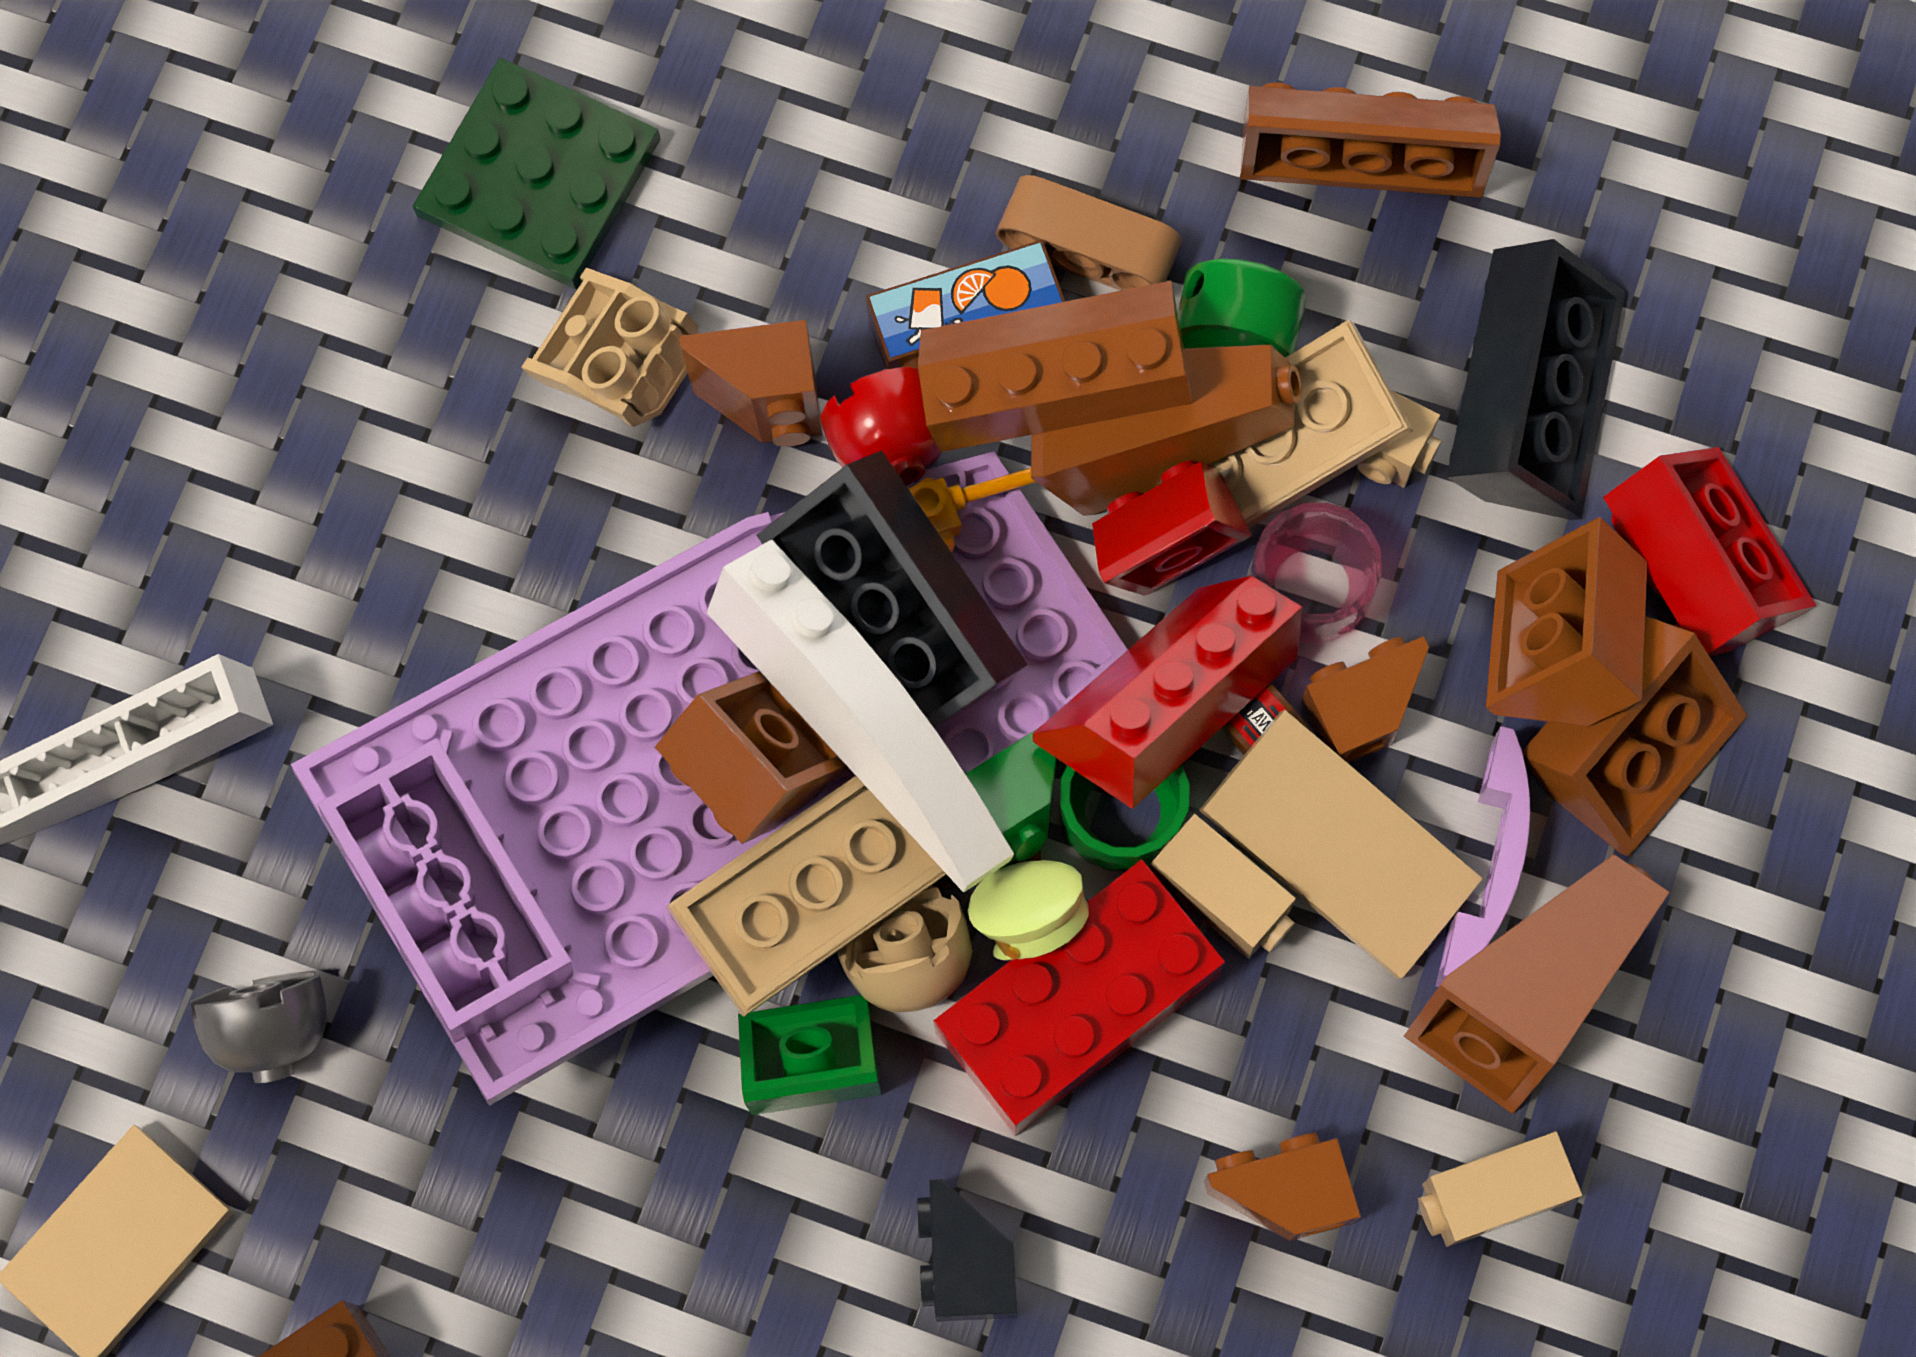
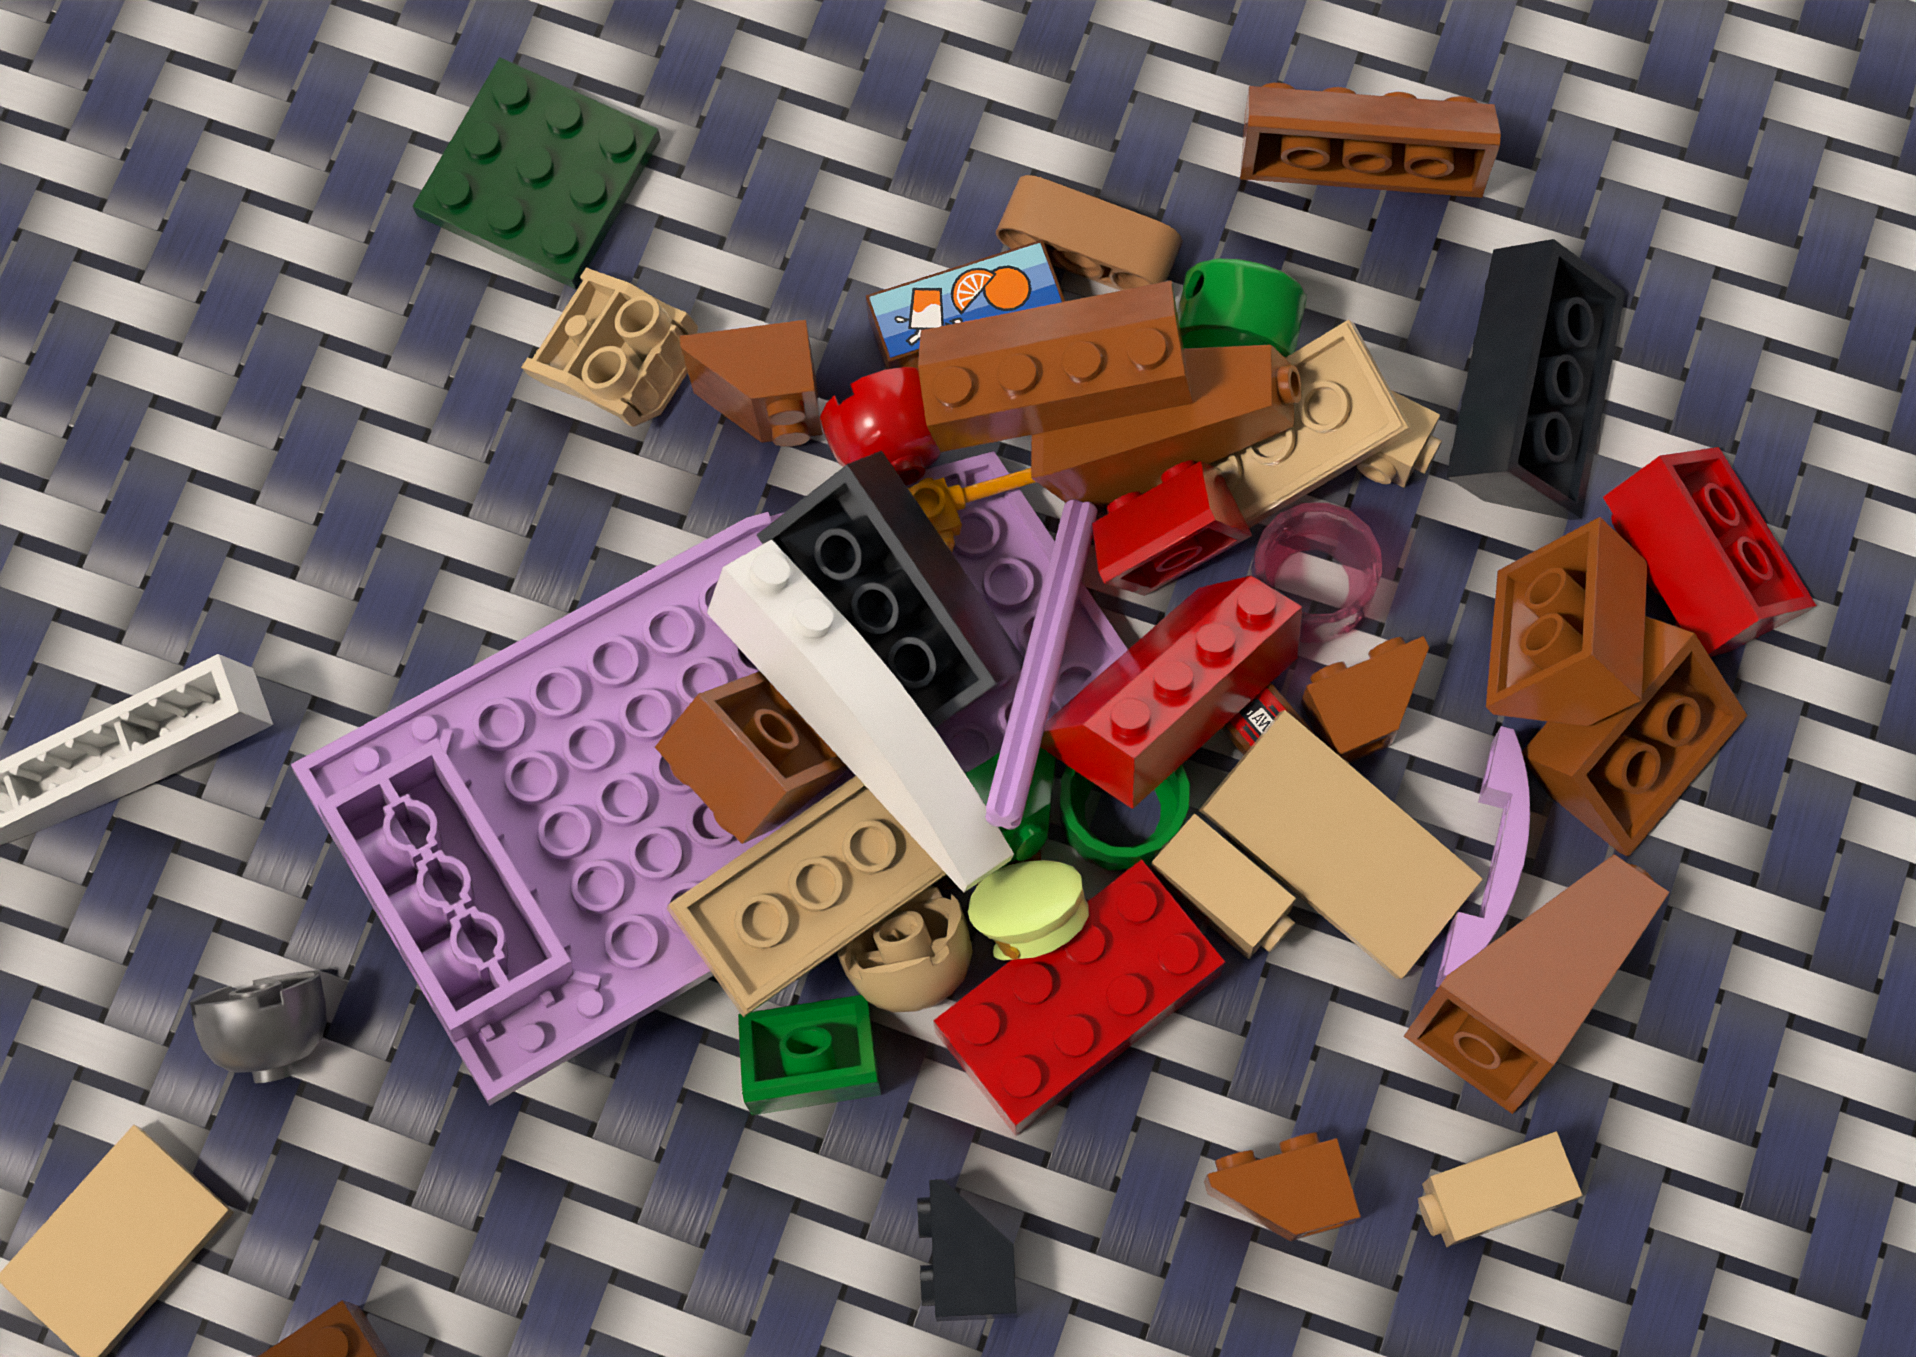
none -> lavender axle [985,499,1098,830]

